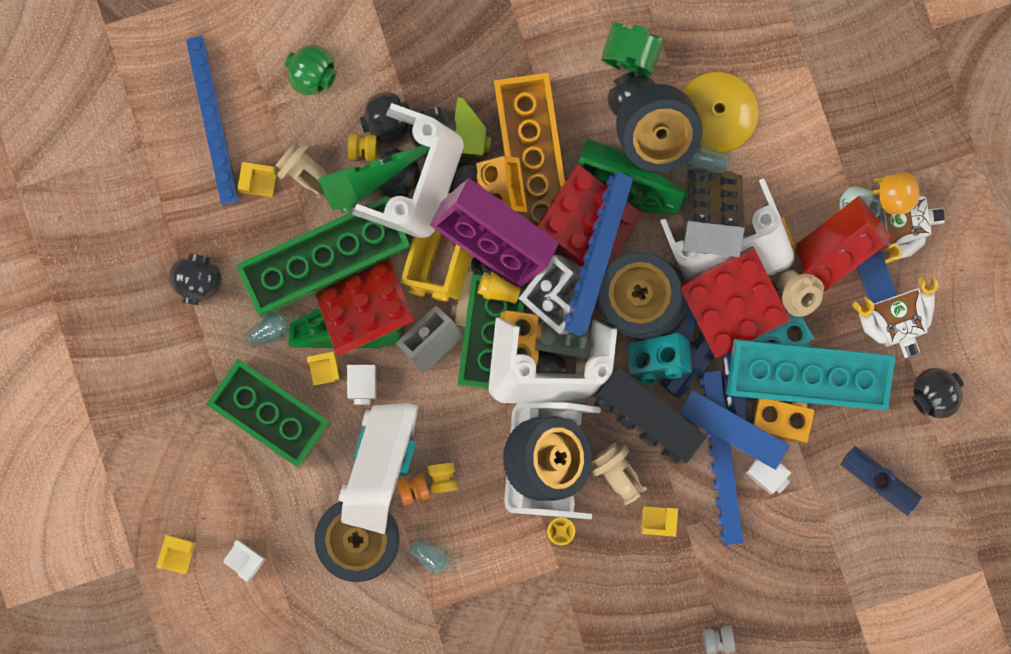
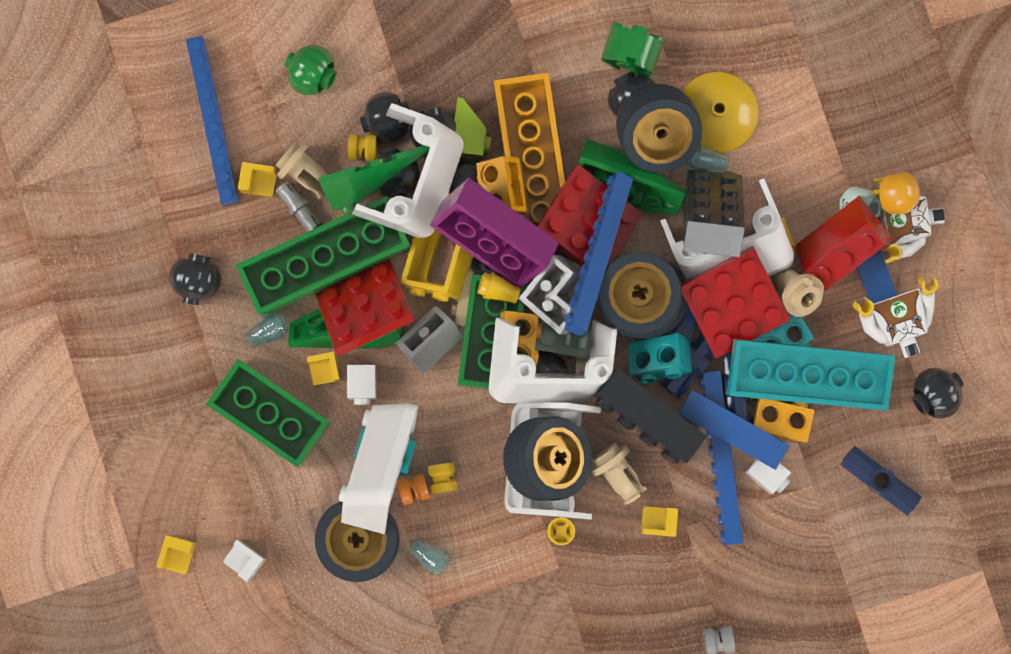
none -> light grey pin [276,181,323,232]

